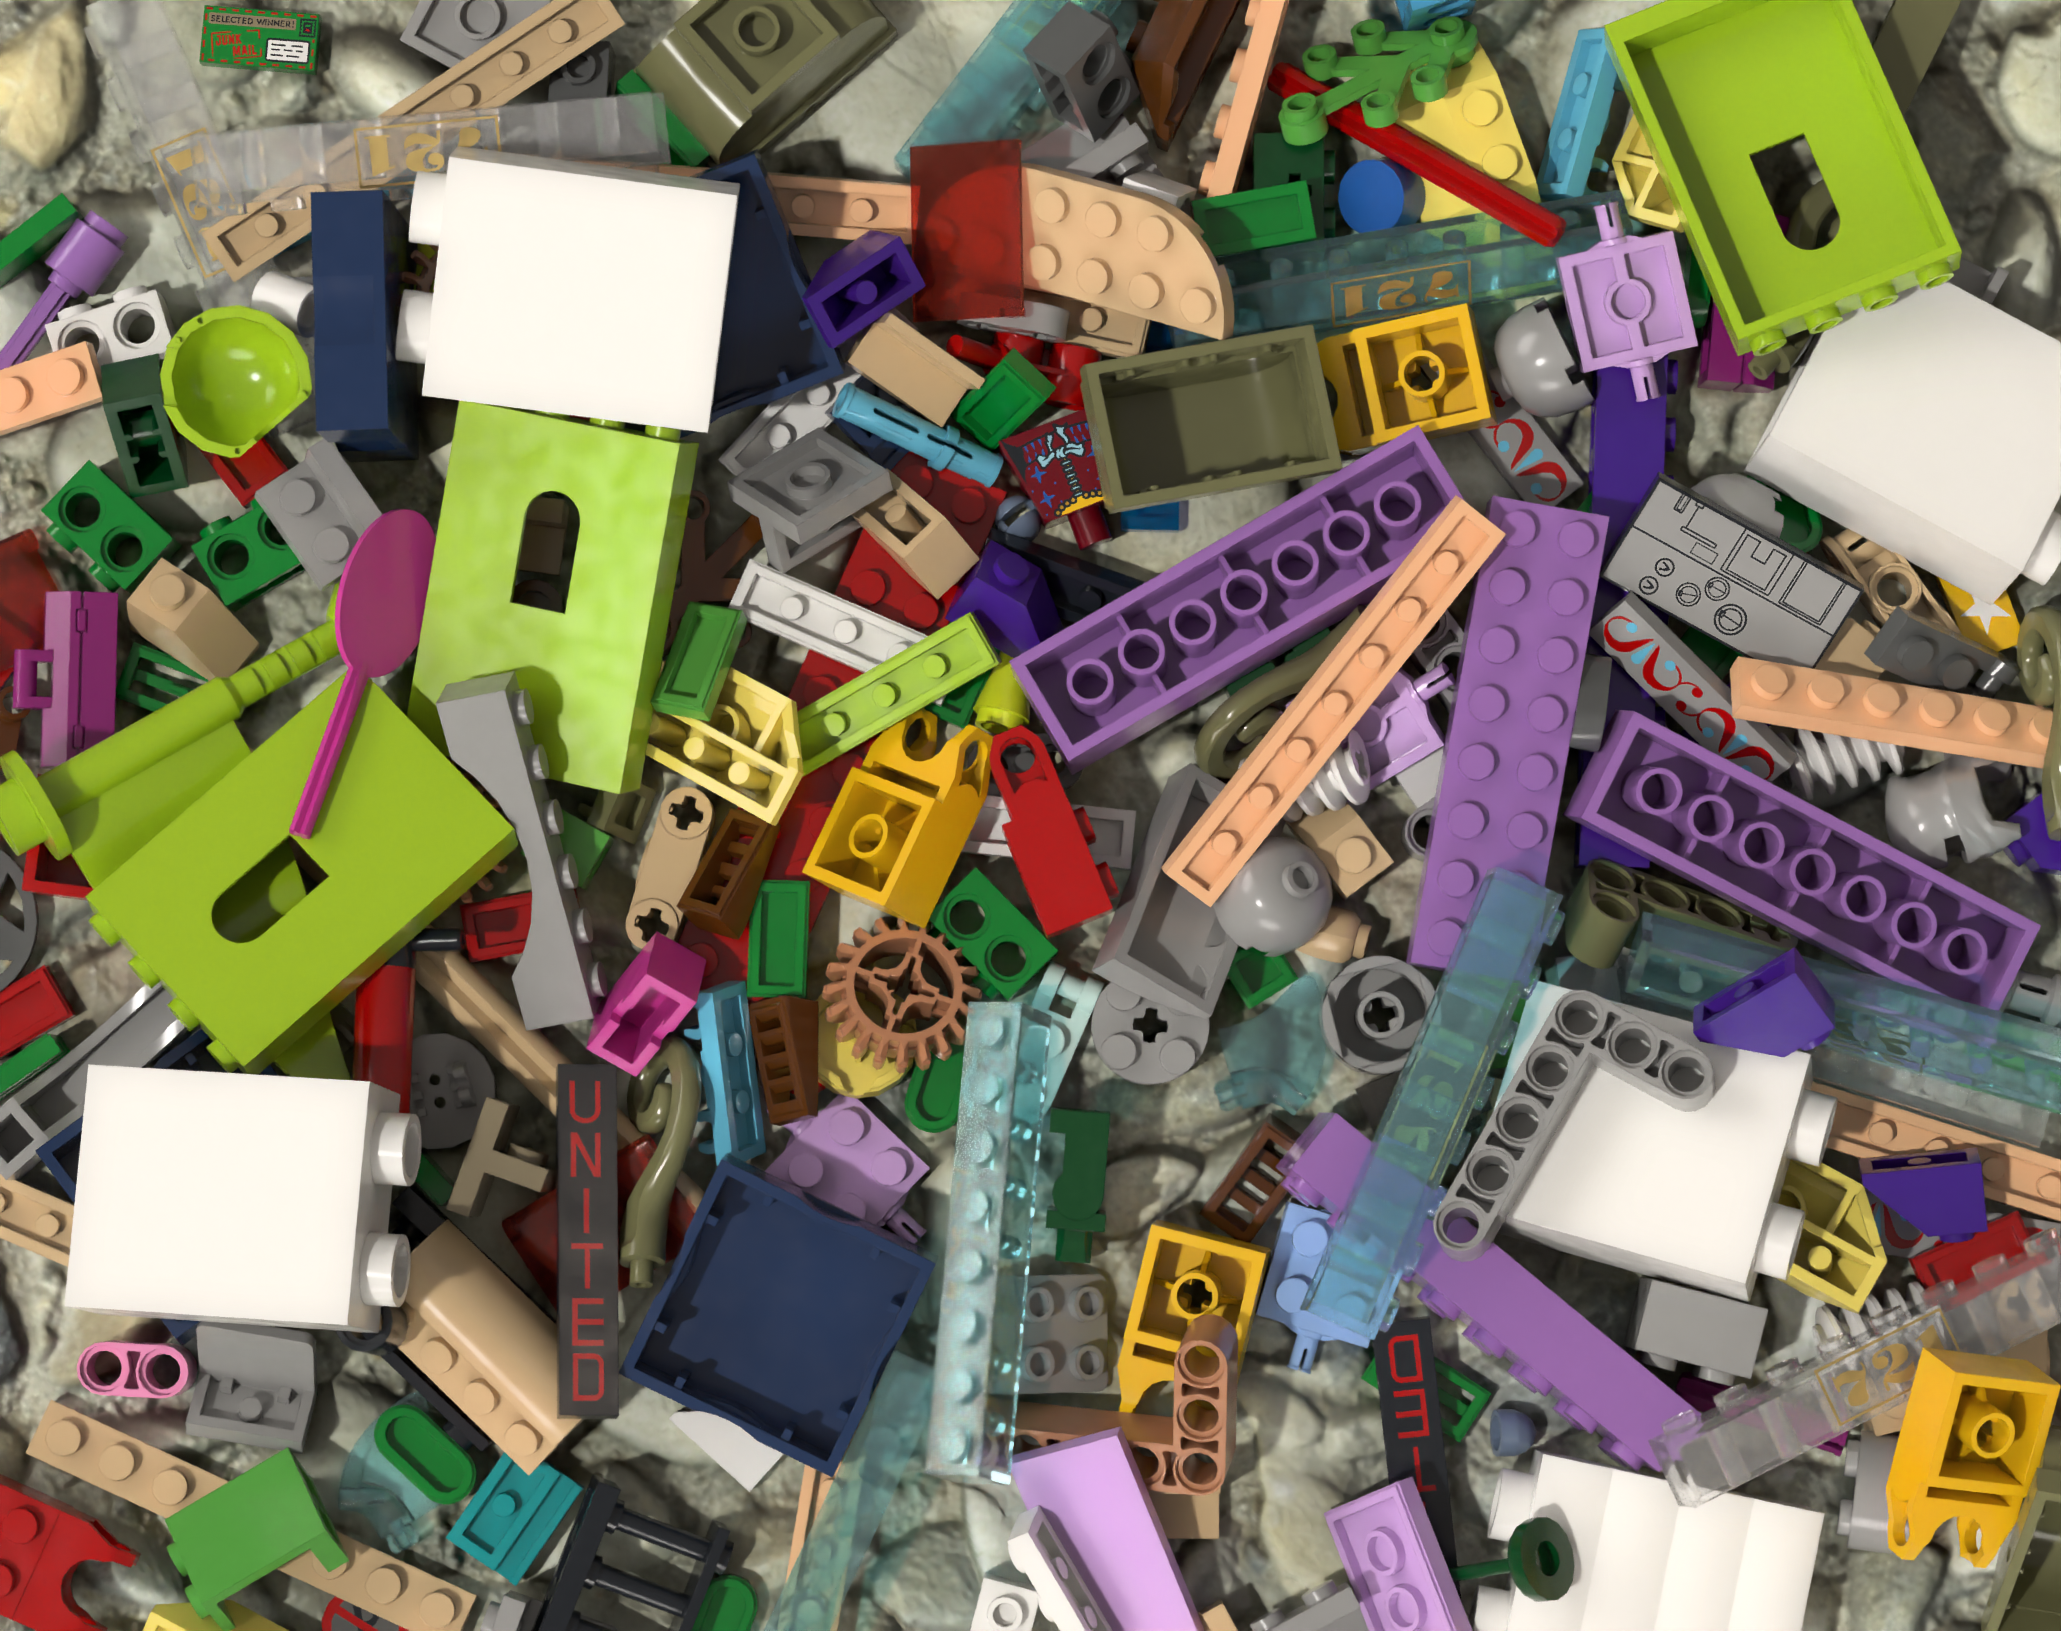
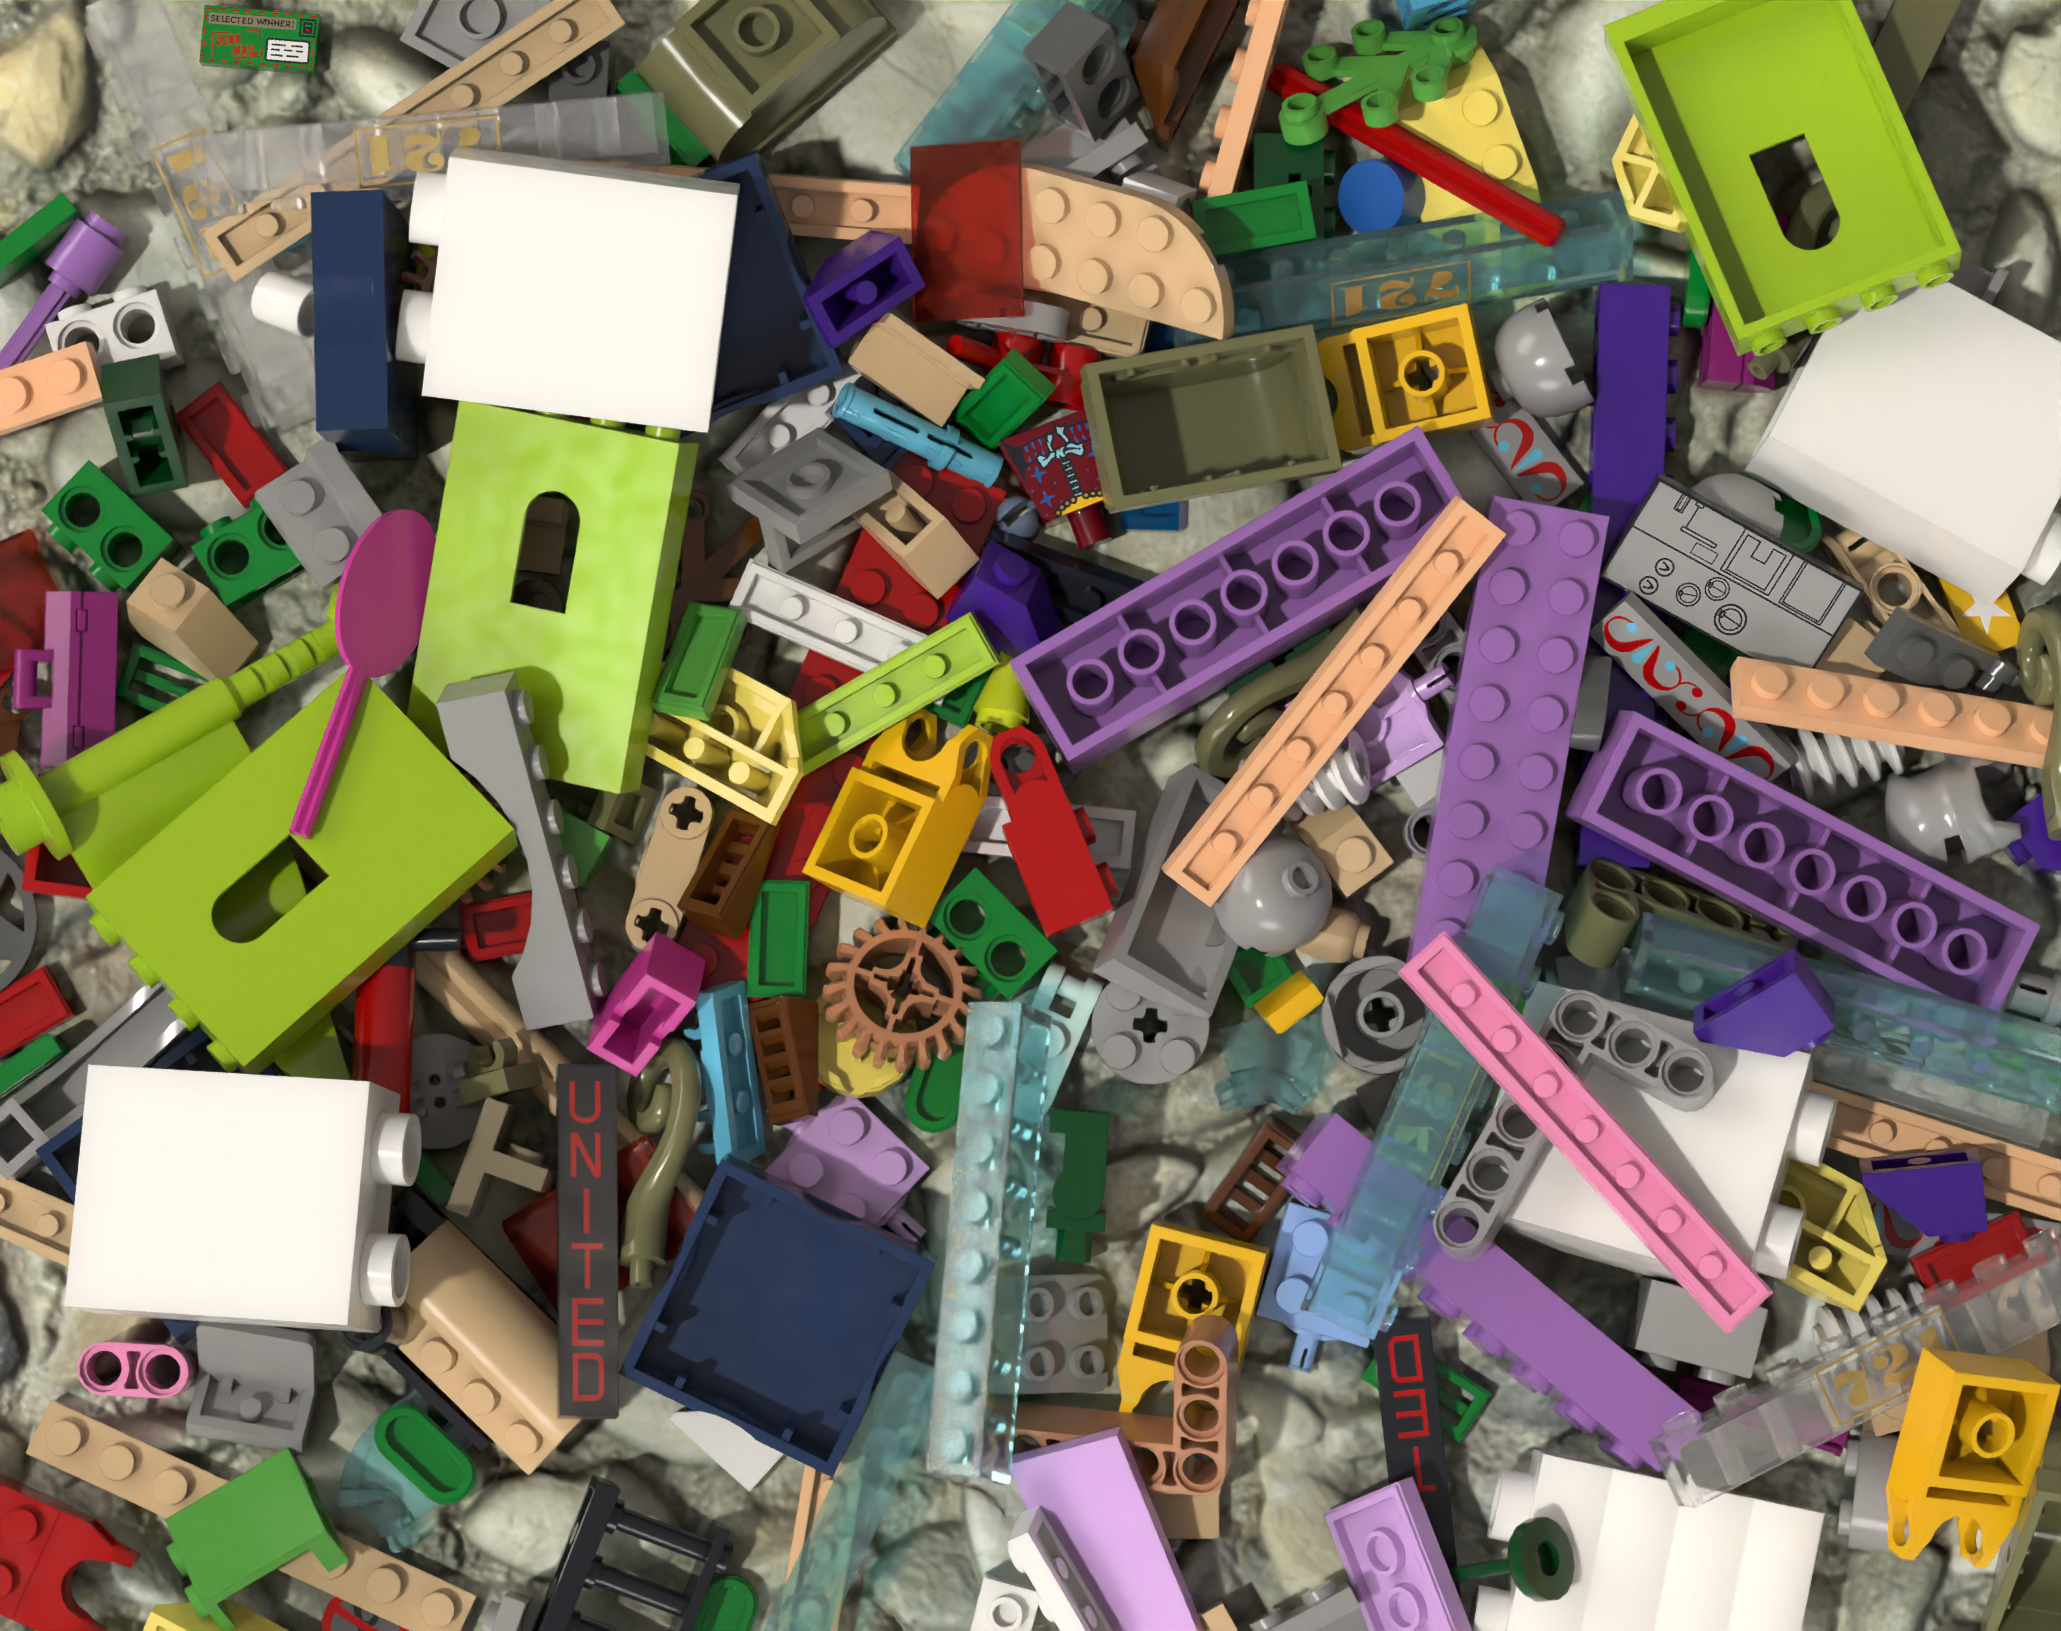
lime cylinder [160,305,312,458] -> none
teal plate [446,1452,584,1586] -> none
sand blue hinge [1490,1409,1536,1457] -> none
medium azure plate [1536,28,1624,202] -> none
lavender plate [1555,201,1698,402] -> none
none -> olive tile [457,1037,543,1105]
none -> yellow tile [1253,970,1324,1034]
none -> bright pink tile [1397,931,1773,1334]

